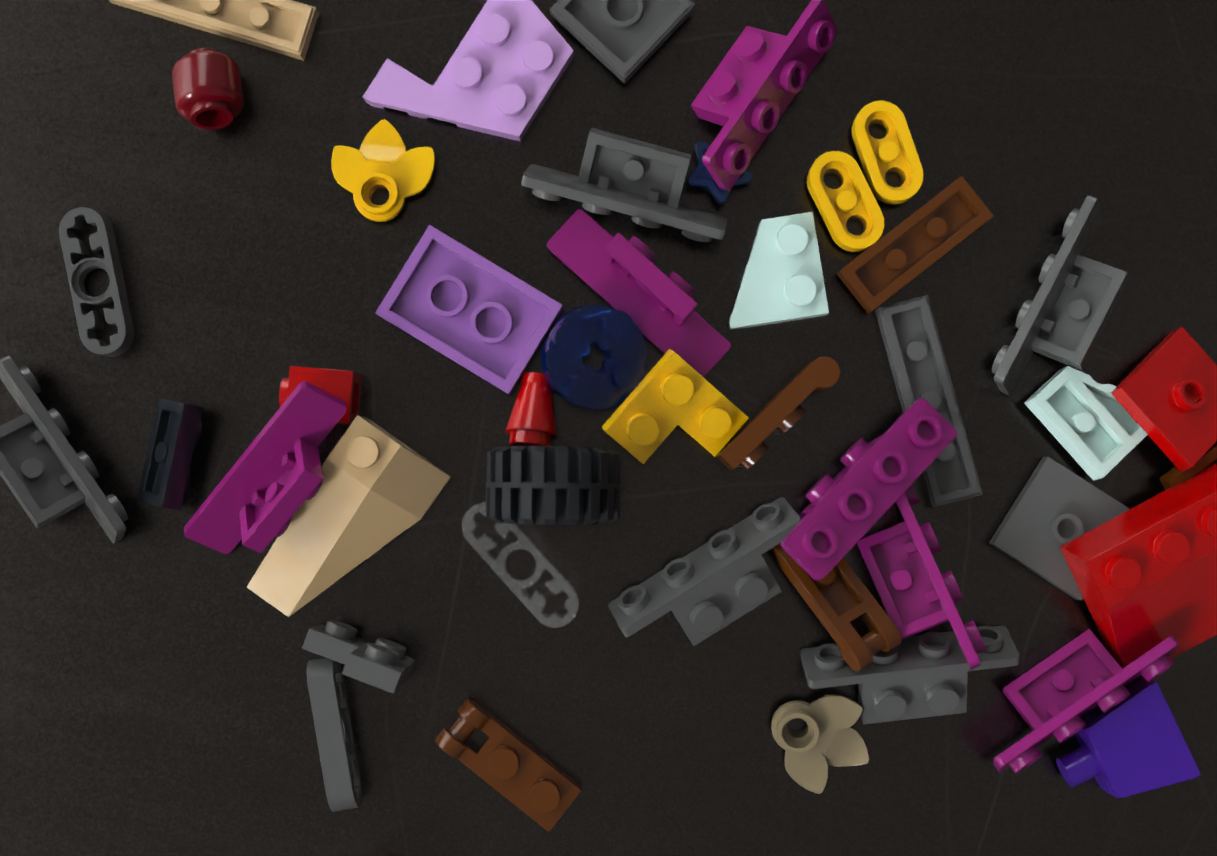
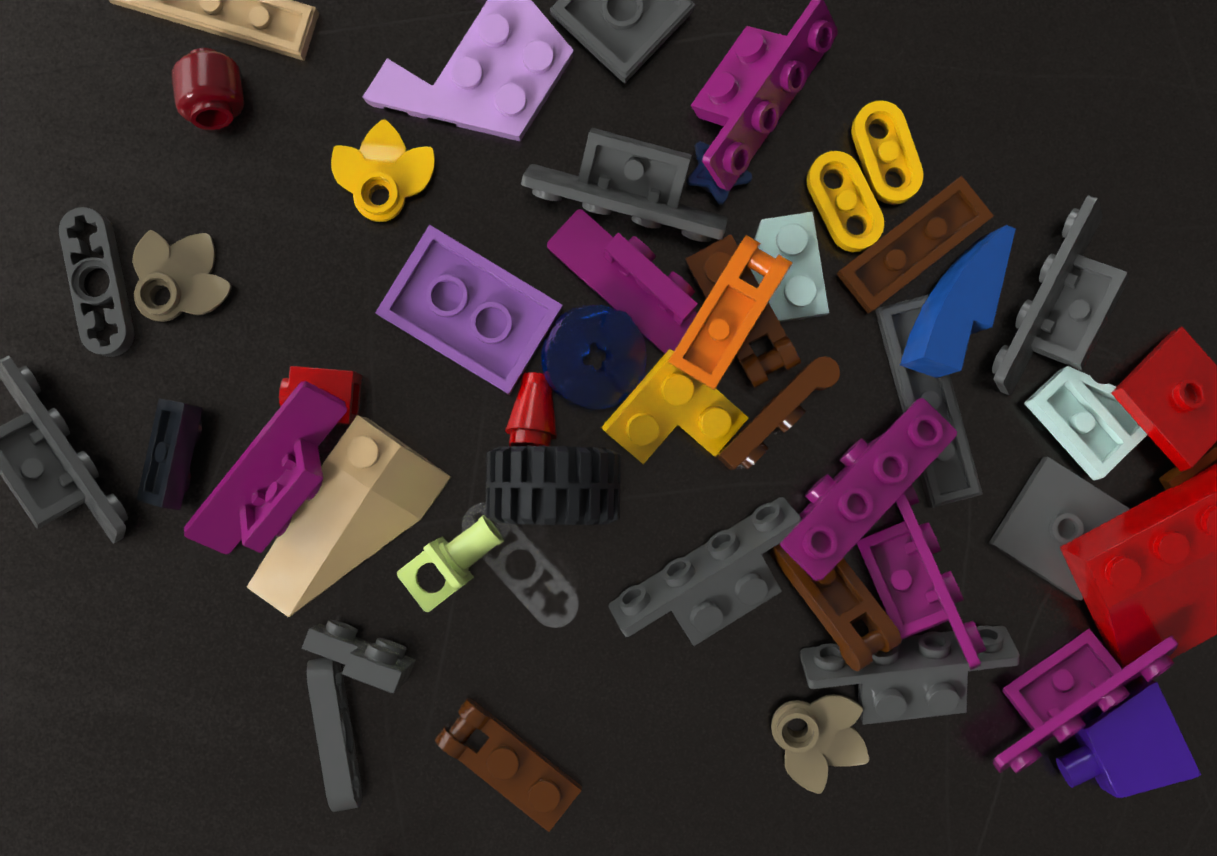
none -> dark tan plate [132,230,232,322]
none -> yellowish green bracket [397,515,504,612]
none -> orange plate [668,235,793,391]
none -> reddish brown plate [685,234,801,388]
none -> blue slope [900,225,1016,378]

